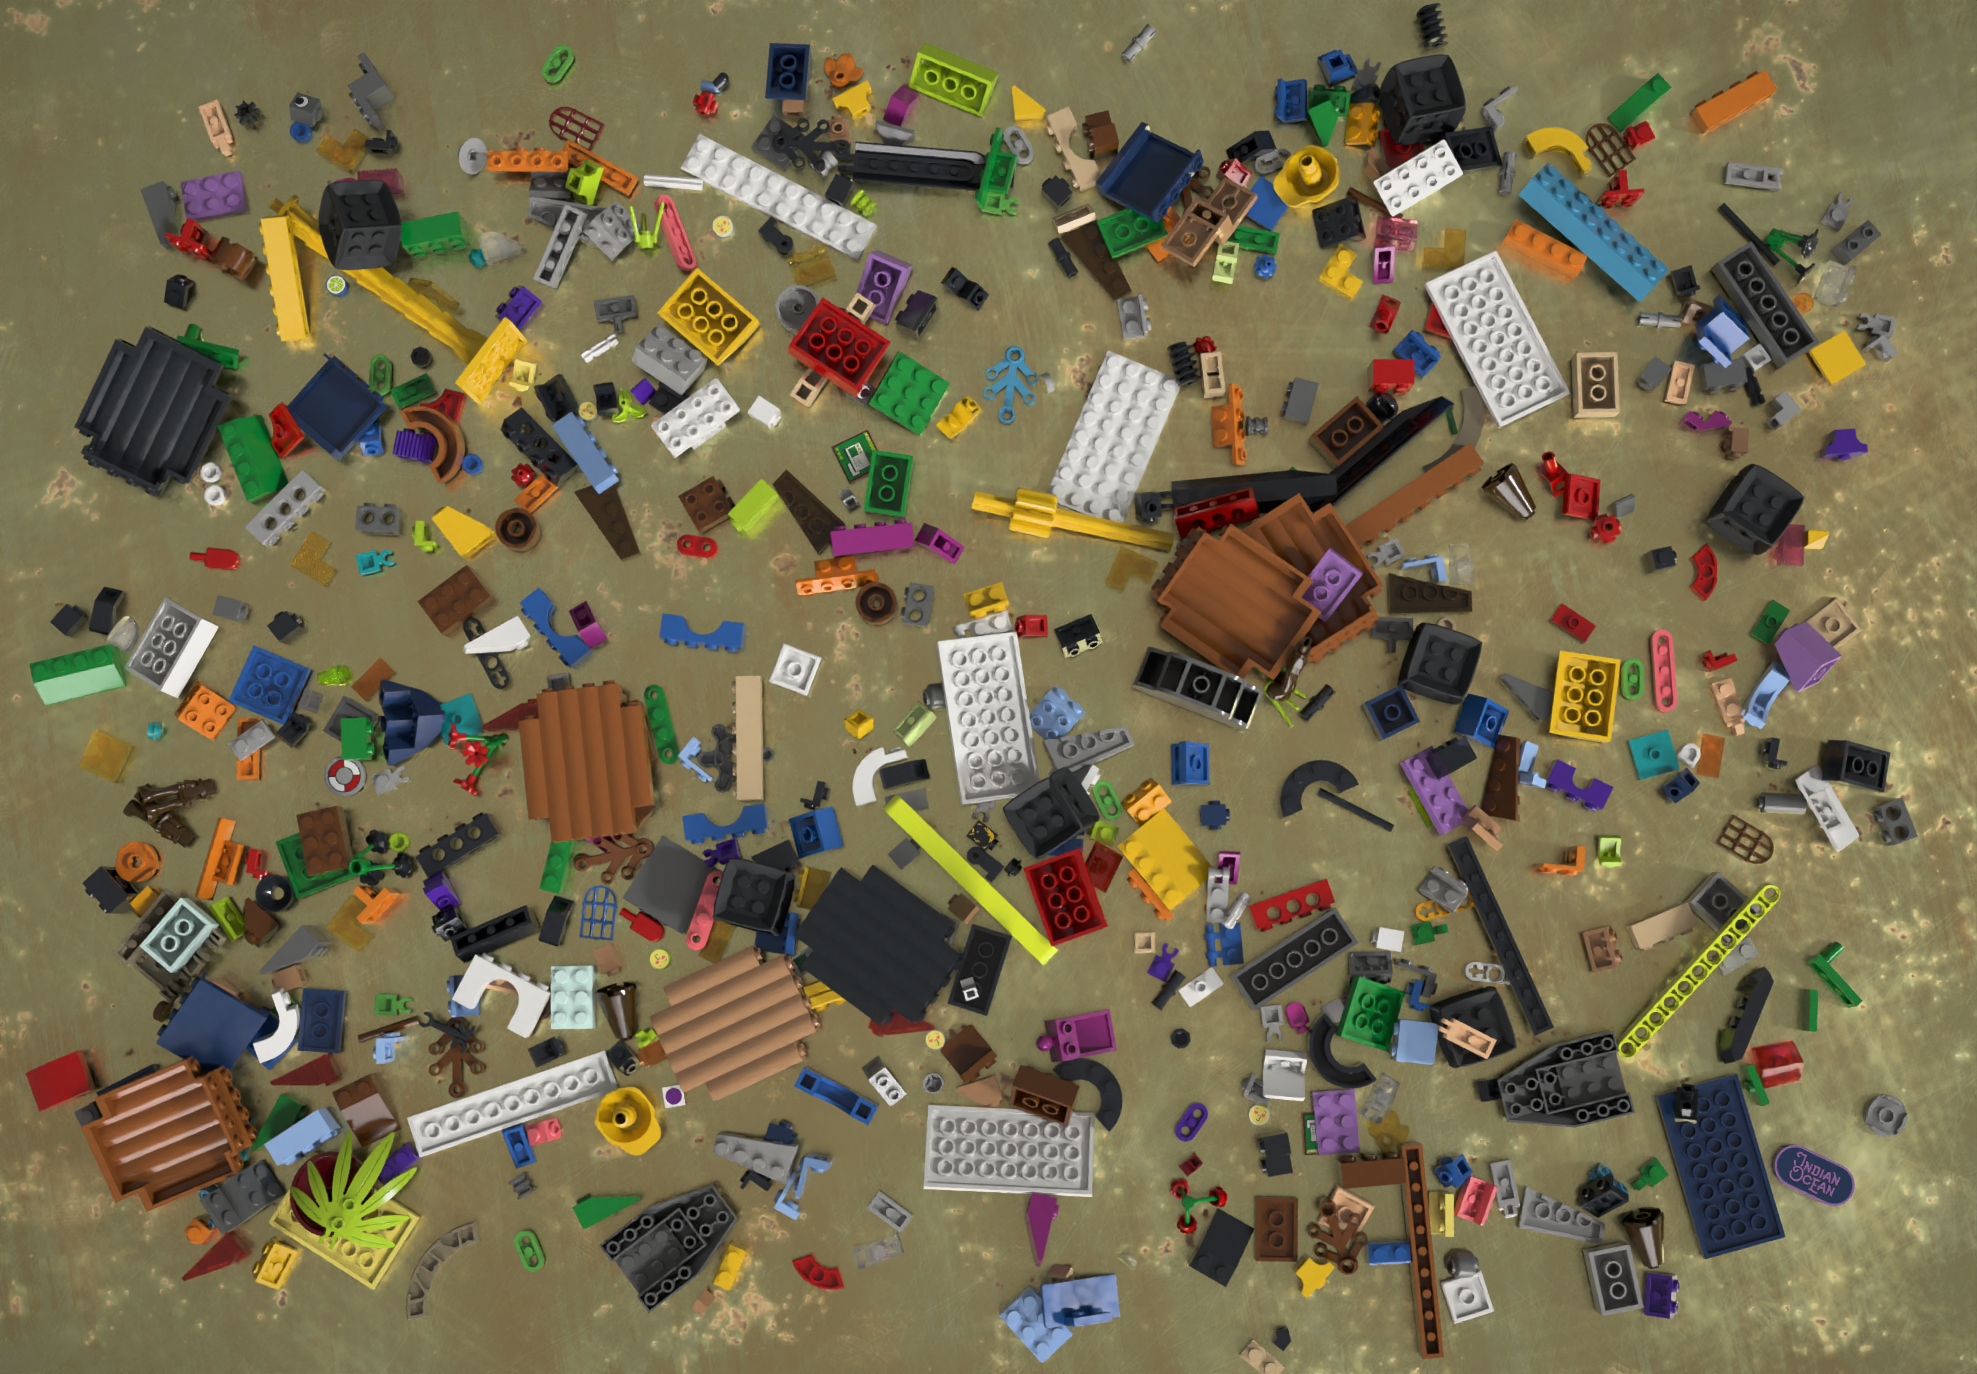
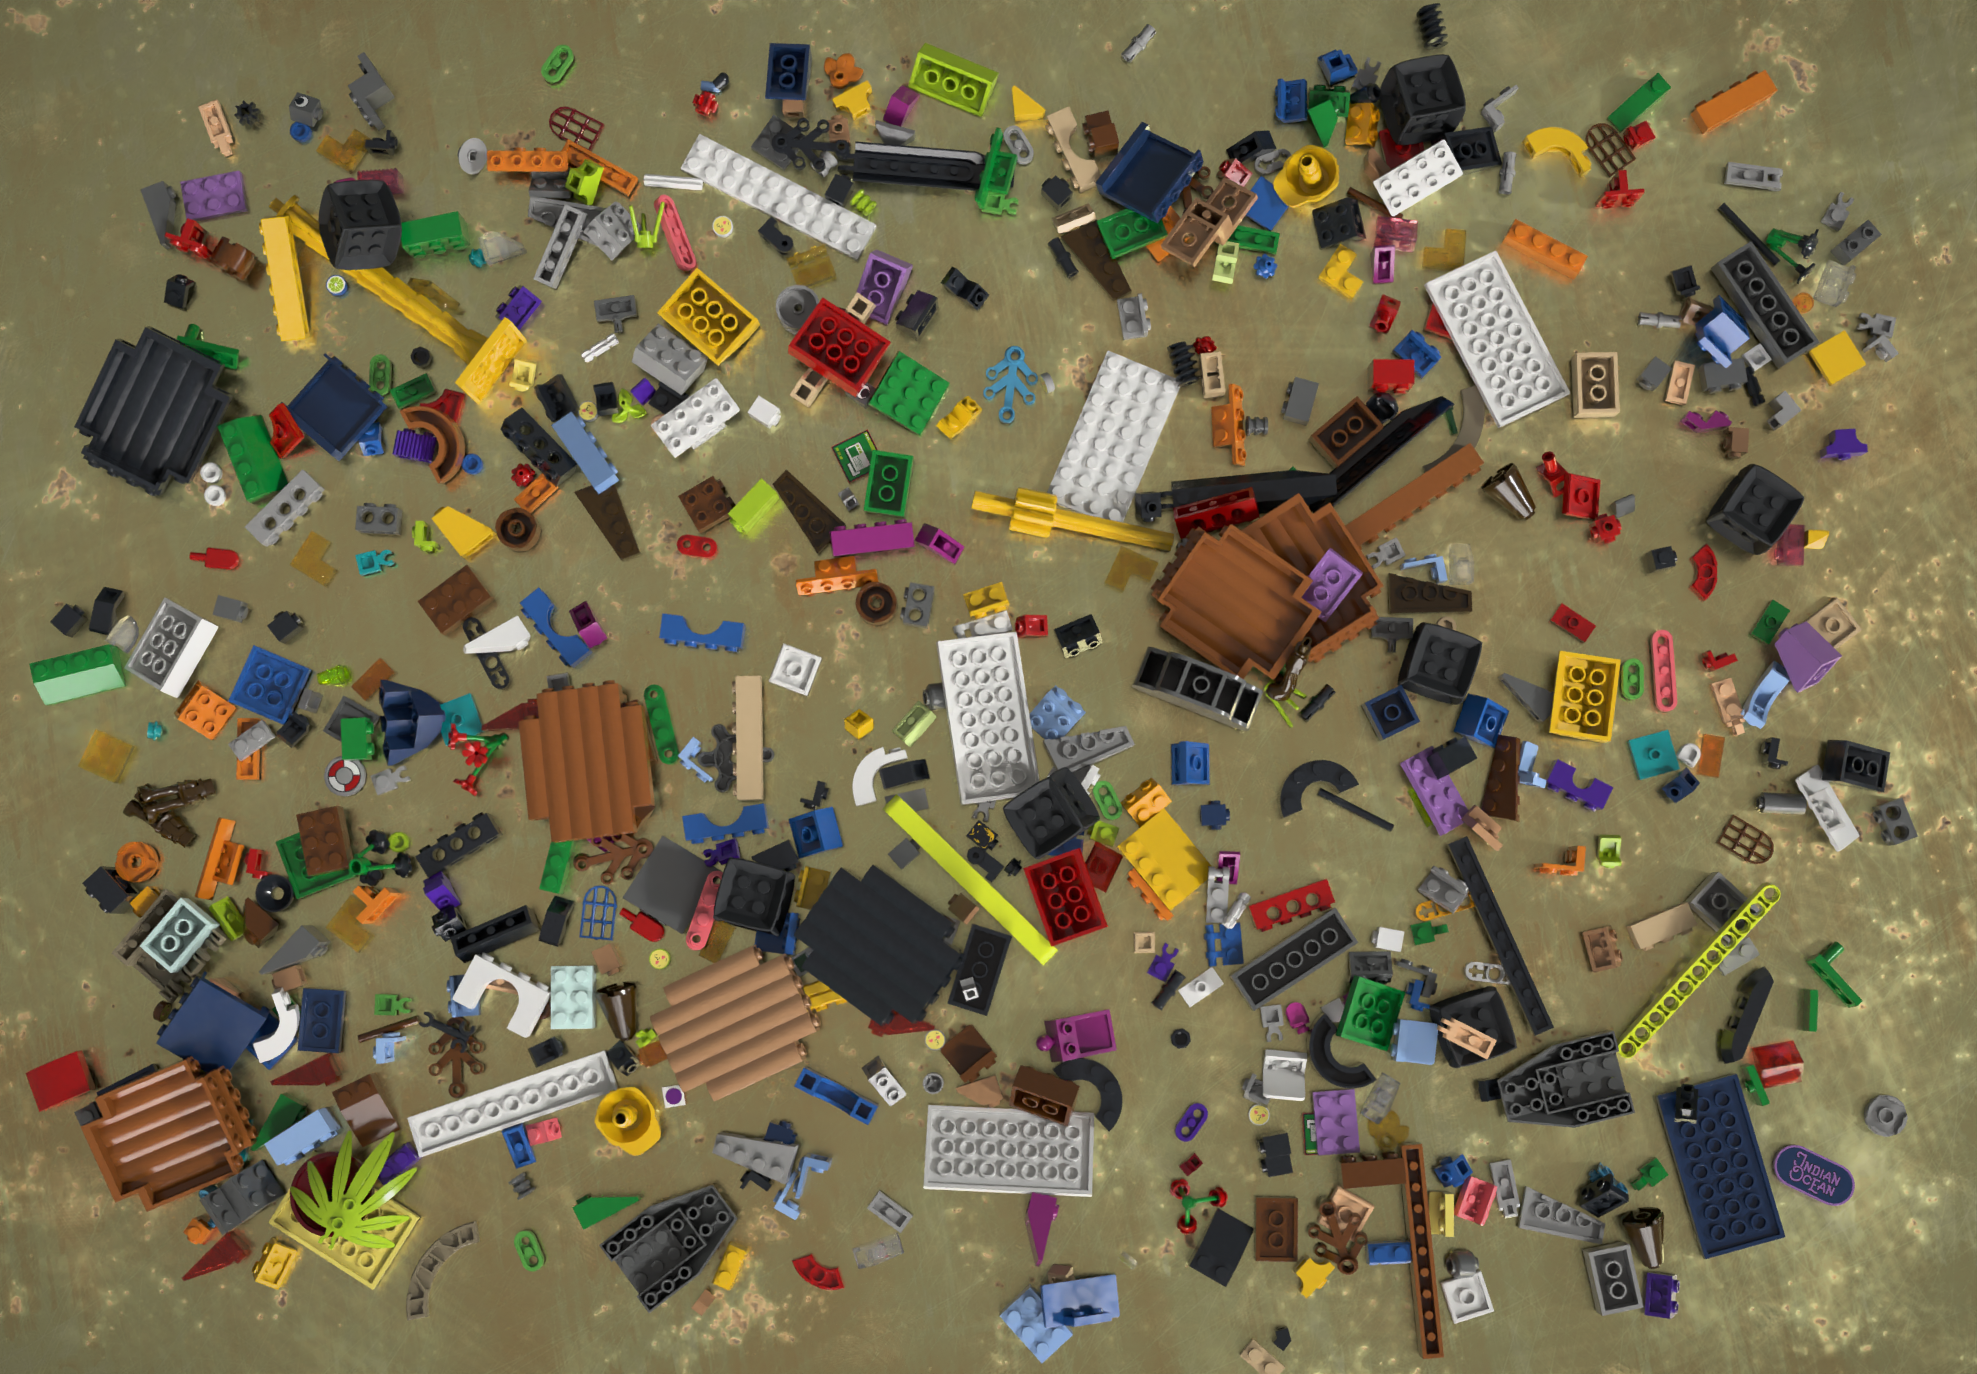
dark azure brick [1518,163,1669,302] -> none

